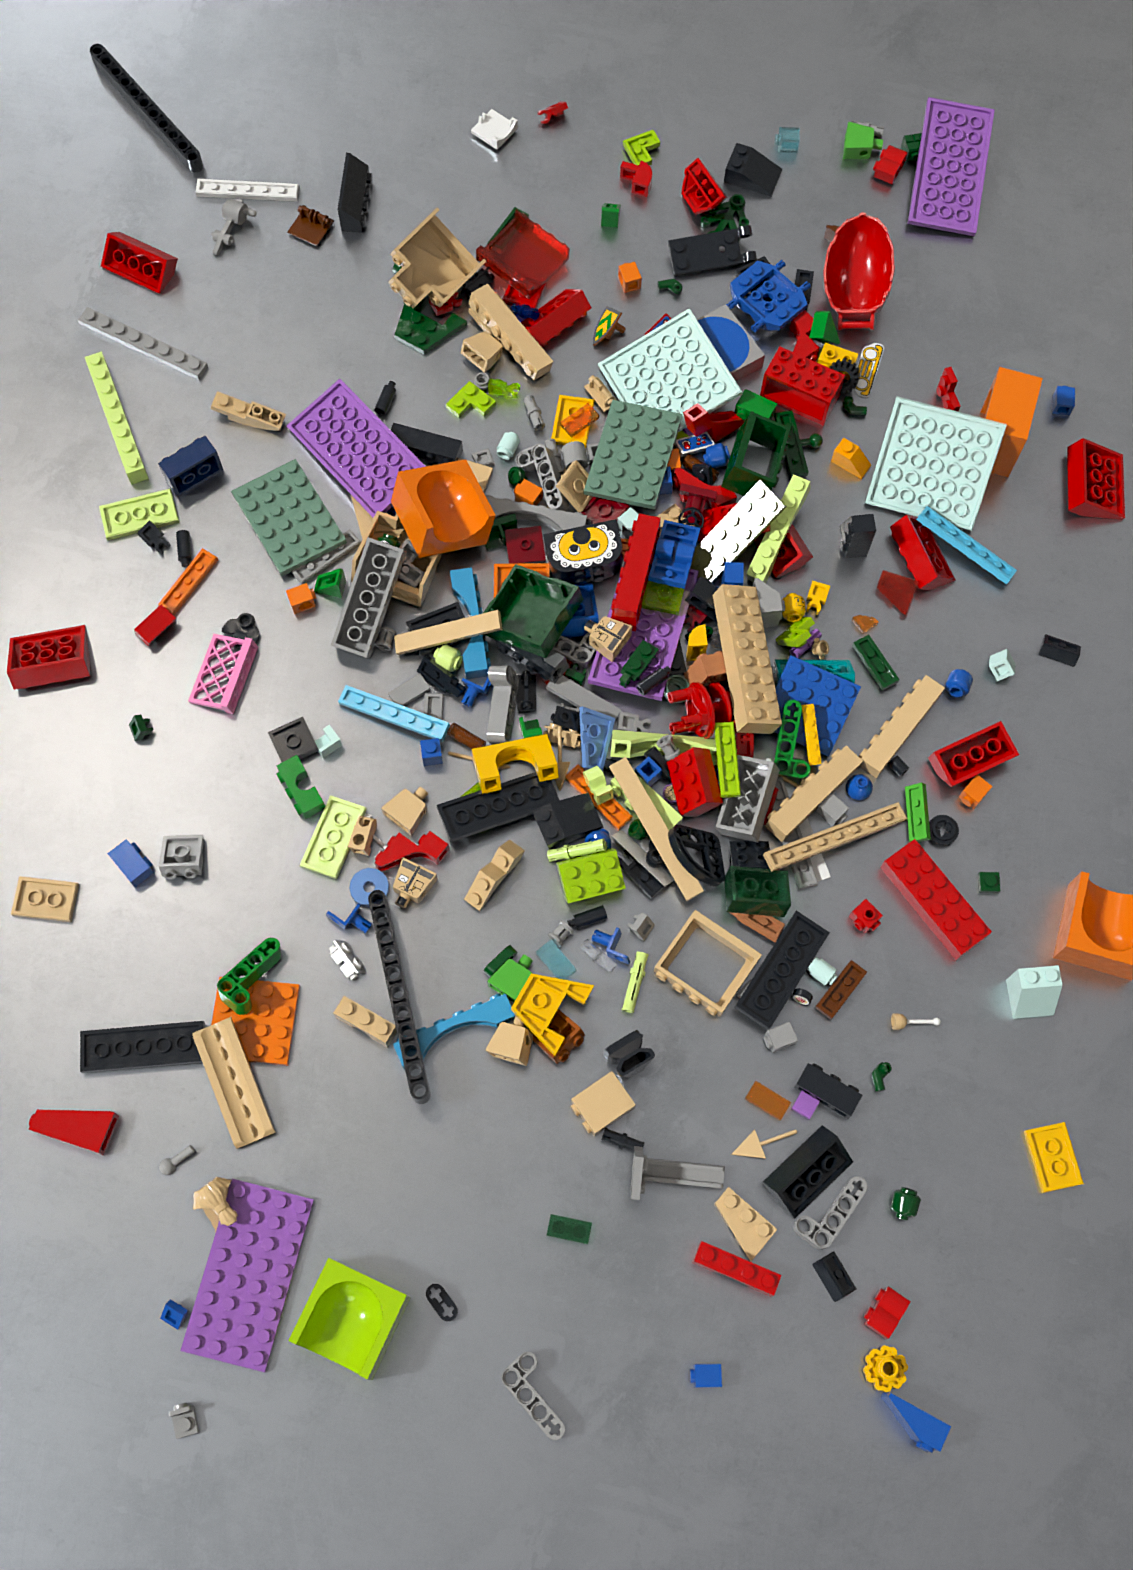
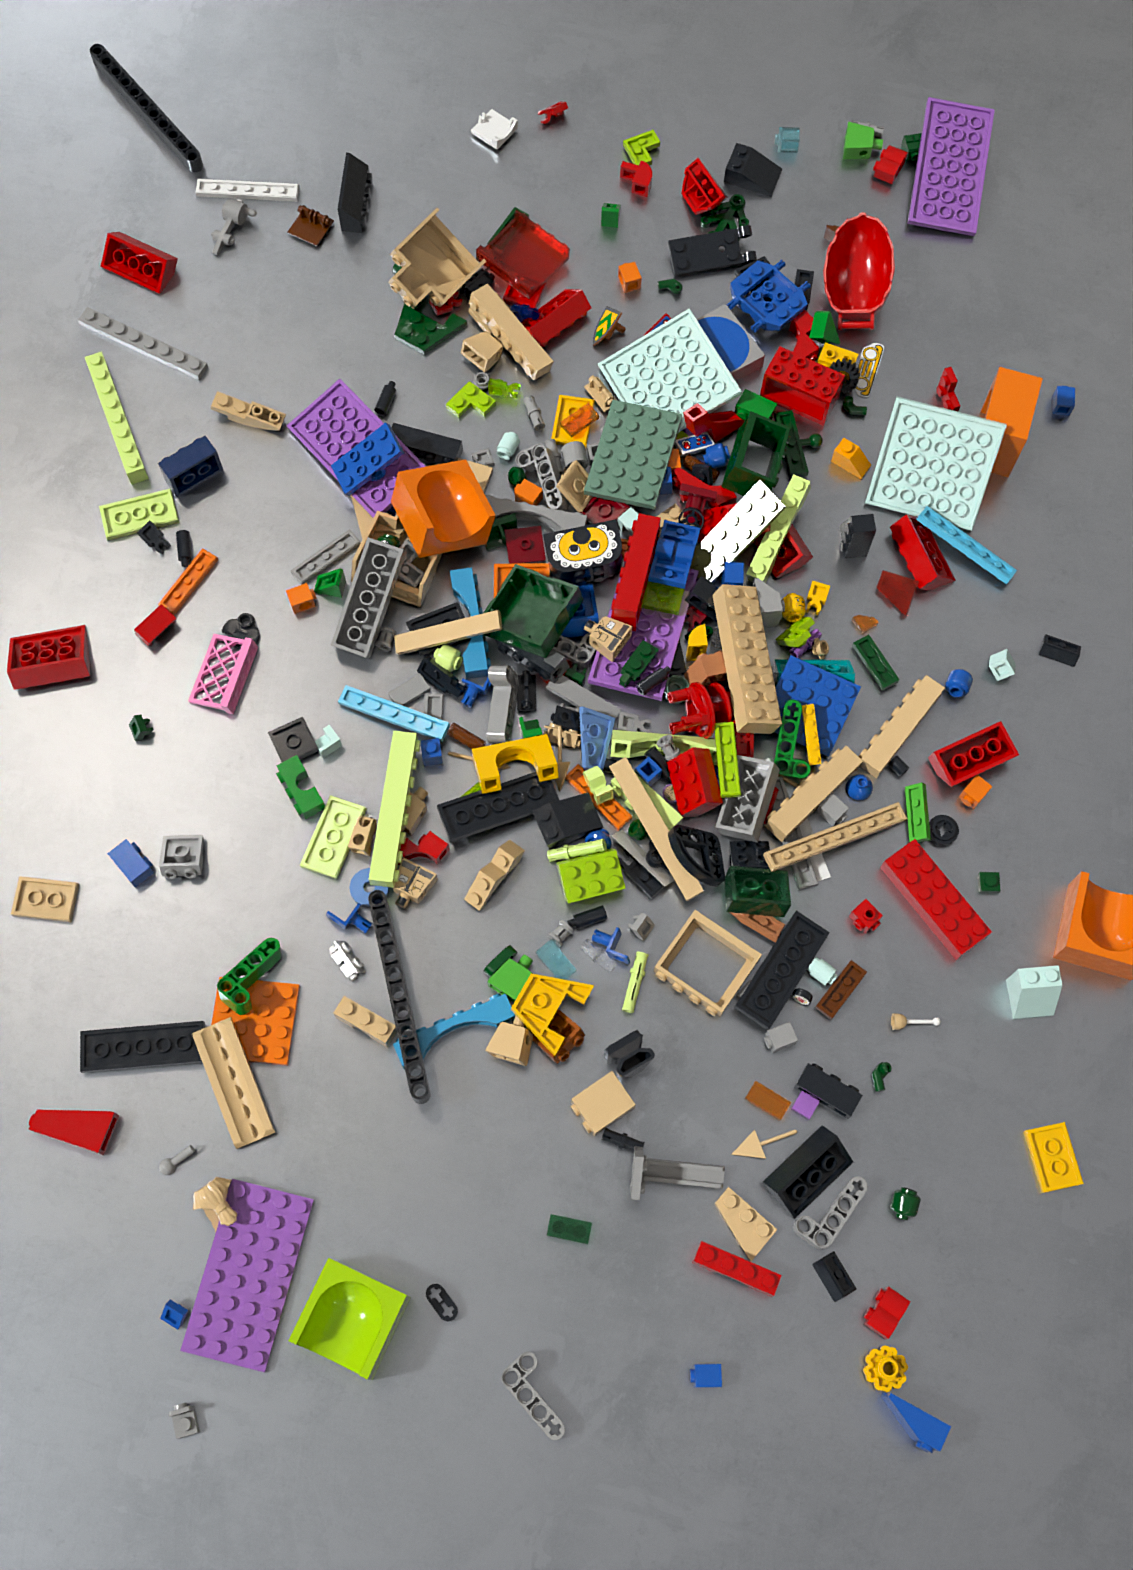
sand green plate [231,459,347,576] -> none
red slope [1067,438,1125,520] -> none
none -> blue plate [331,422,404,496]
none -> yellowish green brick [368,731,421,888]

